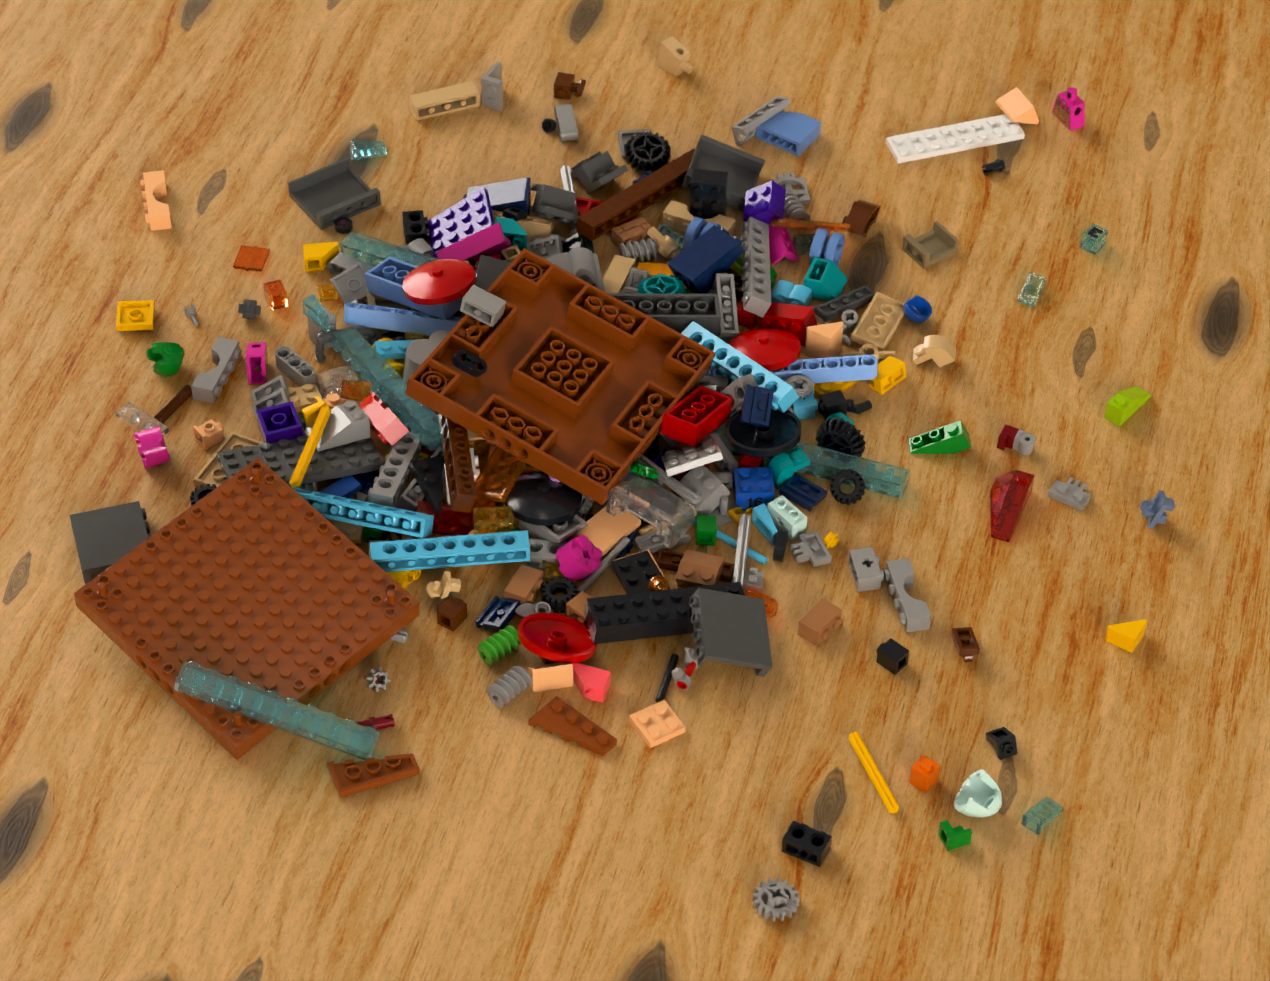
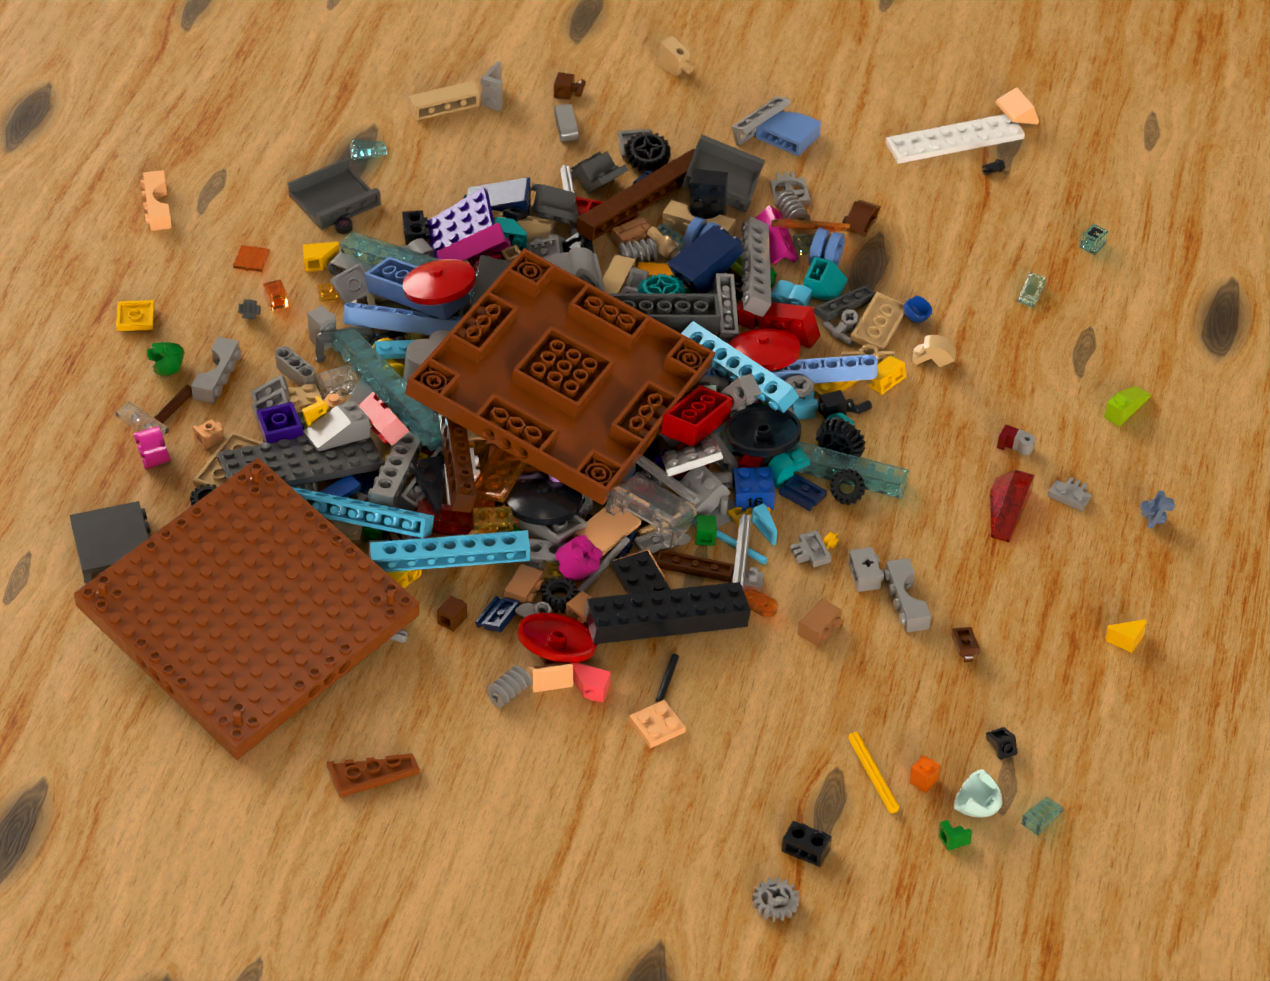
clear light blue brick [174,660,380,760] -> none
light grey hand [184,303,199,327] -> none
dark pink torso [246,342,268,385] -> none
yellow axle [289,405,332,489] -> none
clear light blue slope [303,294,330,332] -> none
clear orange brick [340,380,371,401] -> none
dark red pin [351,714,395,736] -> none
light grey gear [364,667,391,692] -> none
tan hips [426,571,461,609] -> none
black beam [451,349,487,377] -> none
light grey brick [460,285,506,328] -> none
bright green piece [478,625,521,666] -> none
dark orange wing [528,696,617,756] -> none
black hinge [542,119,557,132] -> none
green gear [630,462,659,479] -> none
clear orange plate [648,575,668,592] -> none
light grey piece [672,647,699,690] -> none
medium nougat slope [676,549,725,588] -> none
dark grey panel [689,588,773,677] -> none
dark blue plate [740,384,774,428] -> none
dark purple brick [743,180,786,225] -> none
light aqua brick [767,495,807,542] -> none
black beam [773,529,789,562] -> none
light nougat slope [805,322,843,359] -> none
black brick [876,638,909,675] -> none
dark tan panel [902,221,958,269] -> none
green slope [909,420,971,454] -> none
dark pink torso [1052,87,1085,131] -> none

